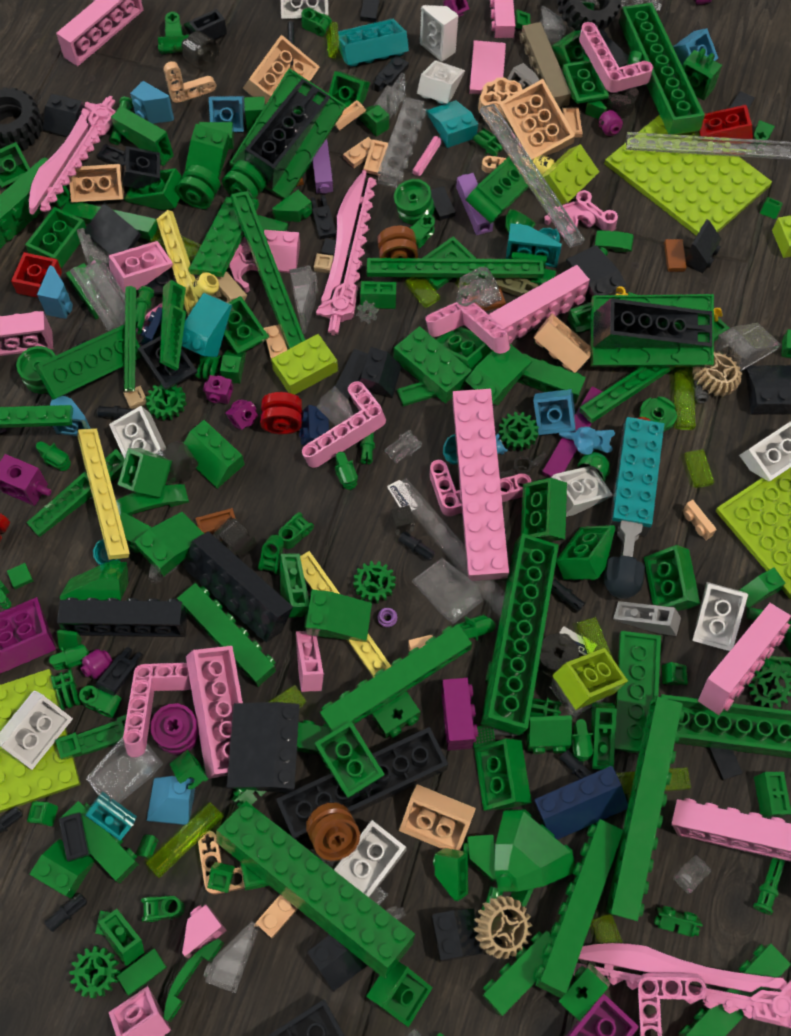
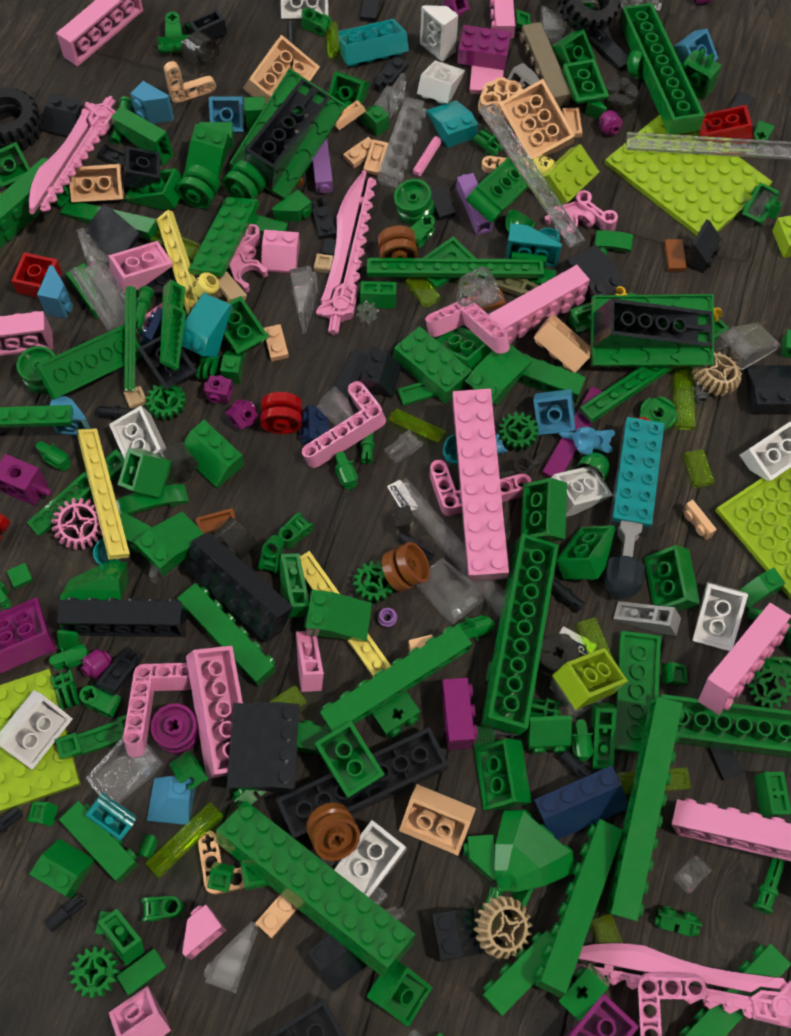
green brick [25,207,87,268] -> none
black tile [59,812,90,862] -> none
green slope [164,939,224,1022] -> none
green plate [231,191,305,349] -> none
lime brick [271,334,338,395] -> none
green slope [433,848,468,901] -> none
bright pink beam [579,22,653,93] -> none
none -> bright pink gear [51,498,103,550]
none -> dark orange wheel [382,542,430,592]
none -> clear neon green tile [389,409,446,442]
none -> magenta brick [457,25,511,70]
none -> green window [742,182,780,225]

